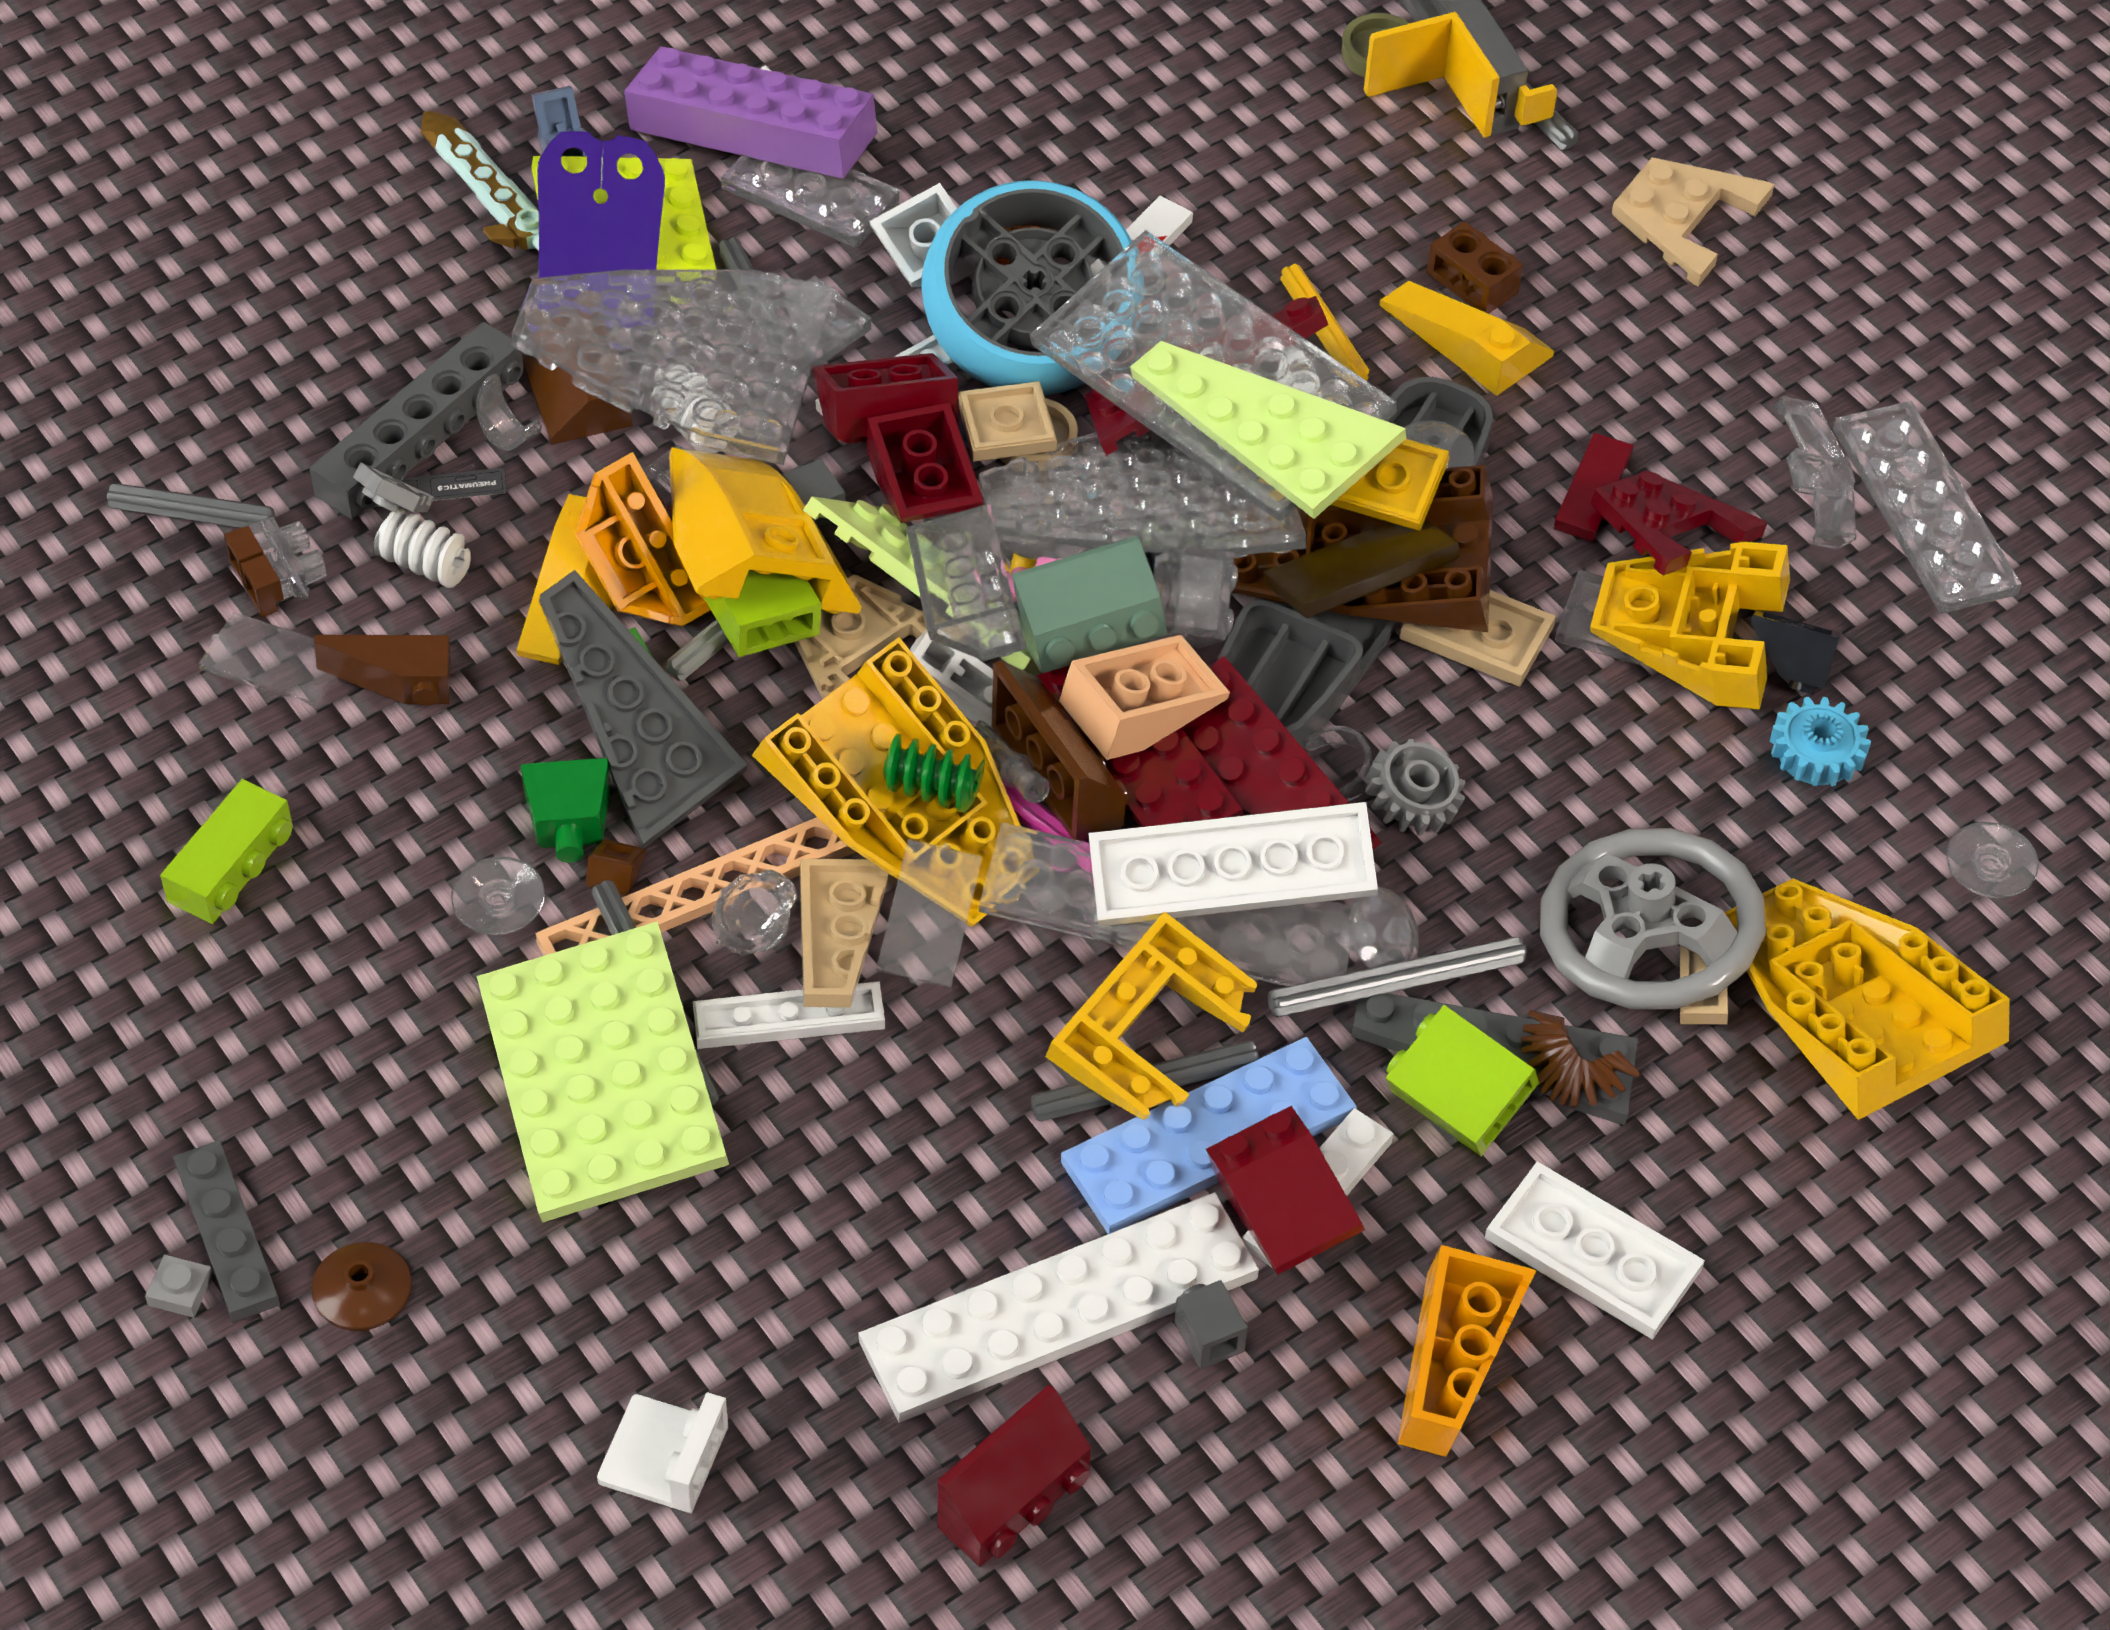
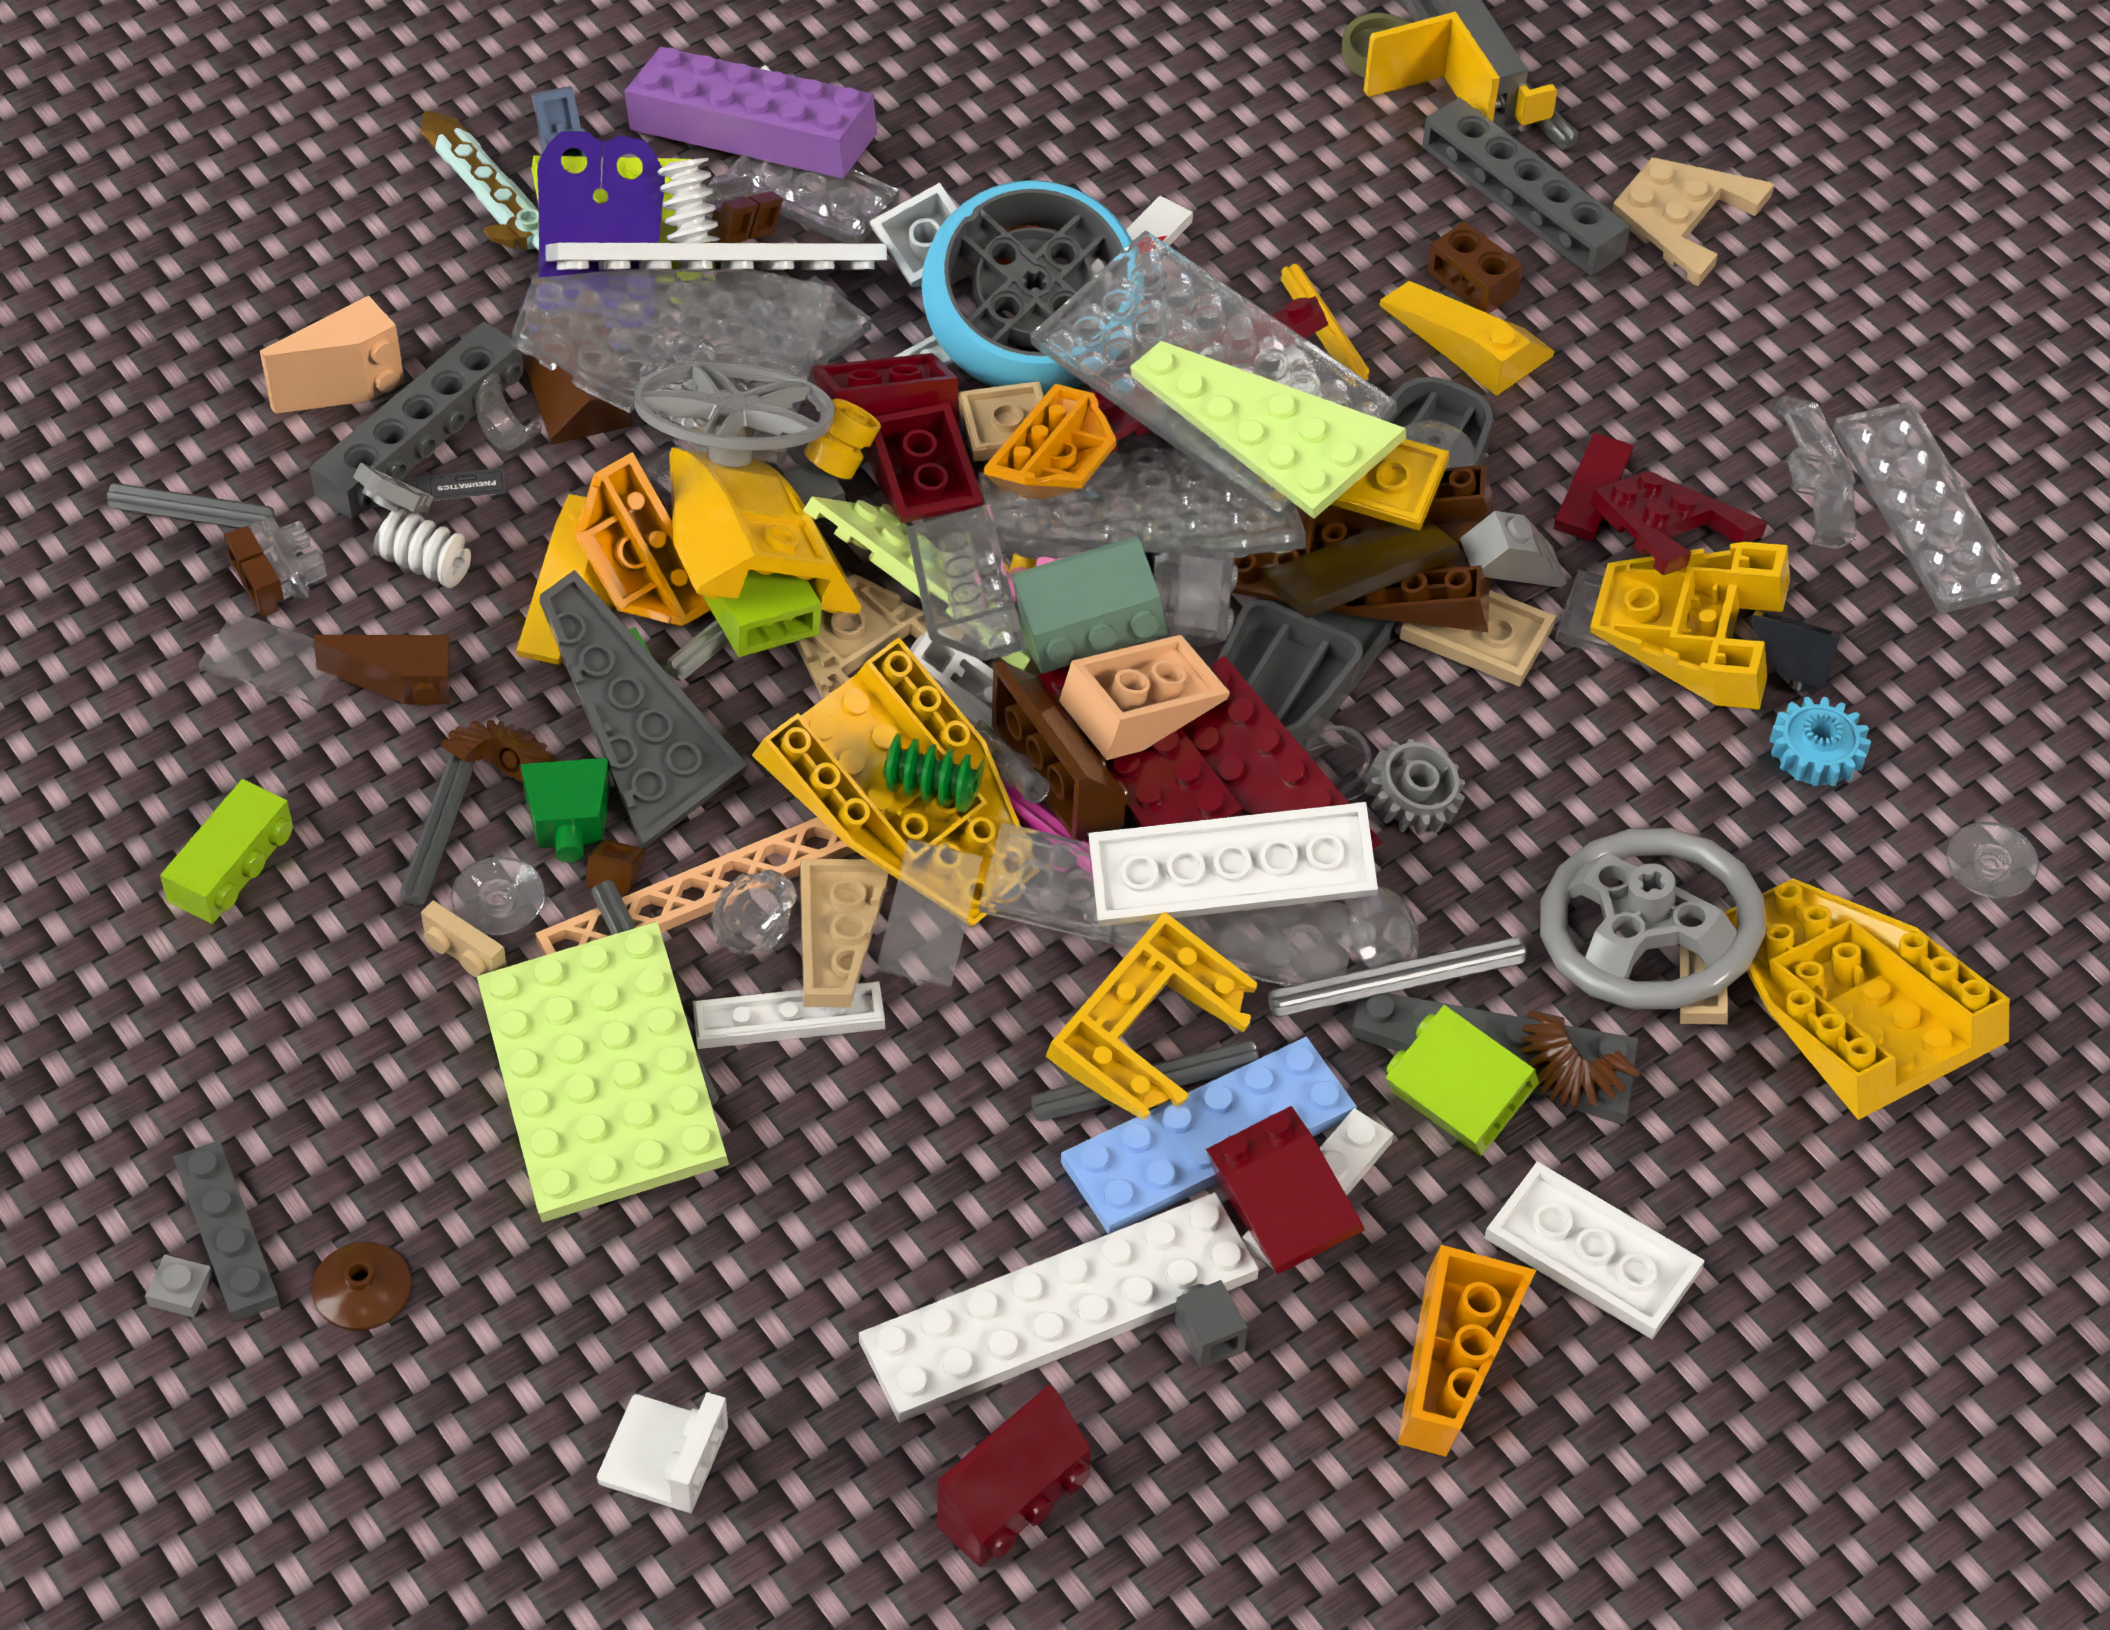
none -> light nougat slope [260,295,405,414]
none -> dark grey axle [400,754,473,906]
none -> tan plate [421,900,507,977]
none -> reddish brown hair [441,720,558,782]
none -> white plate [546,243,887,270]
none -> light grey wheel [634,362,834,467]
none -> white piece [658,158,720,243]
none -> reddish brown hips [700,174,784,243]
none -> yellow wheel [804,399,881,479]
none -> light orange wedge [984,384,1116,500]
none -> dark grey brick [1422,97,1630,277]
none -> light grey slope [1460,511,1567,588]

